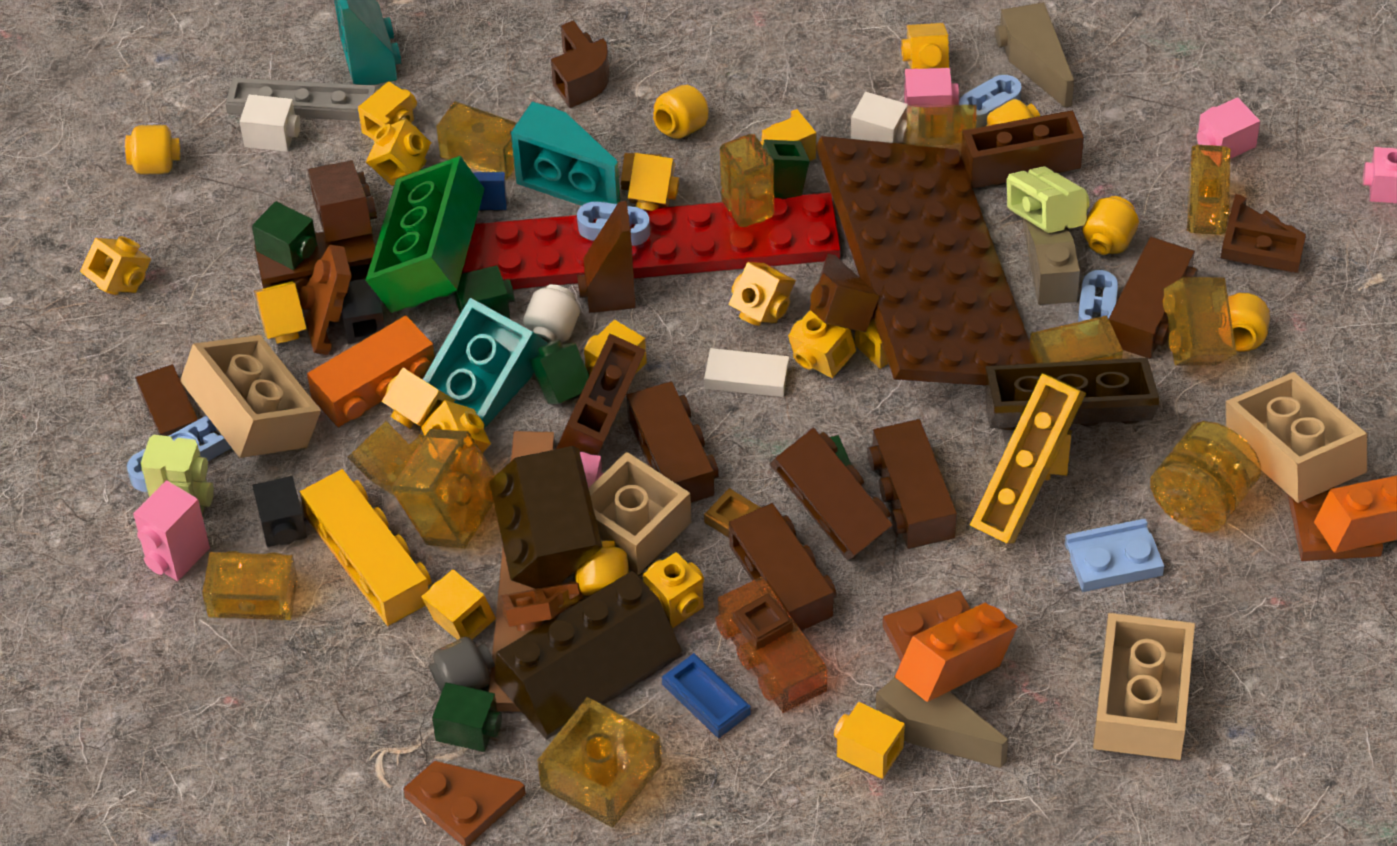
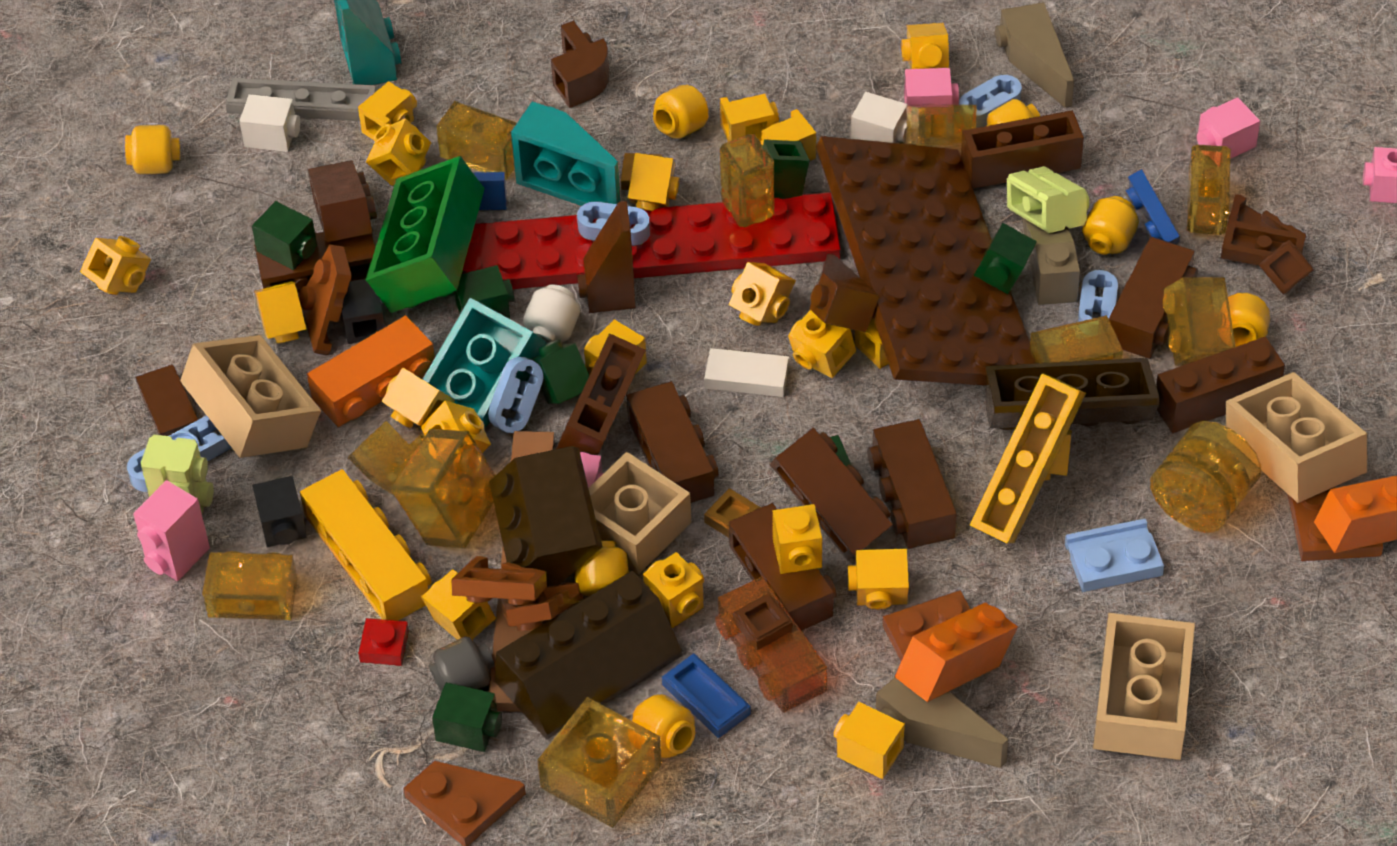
none -> red plate [358,618,409,666]
none -> dark orange wing [451,556,547,605]
none -> light blue beam [488,357,543,433]
none -> yellow head [631,694,696,758]
none -> yellow brick [720,94,779,150]
none -> yellow brick [772,504,822,574]
none -> yellow brick [848,549,909,610]
none -> dark green brick [974,222,1037,294]
none -> blue wing [1125,169,1180,245]
none -> reddish brown brick [1156,336,1285,434]
none -> reddish brown tile [1258,239,1315,295]

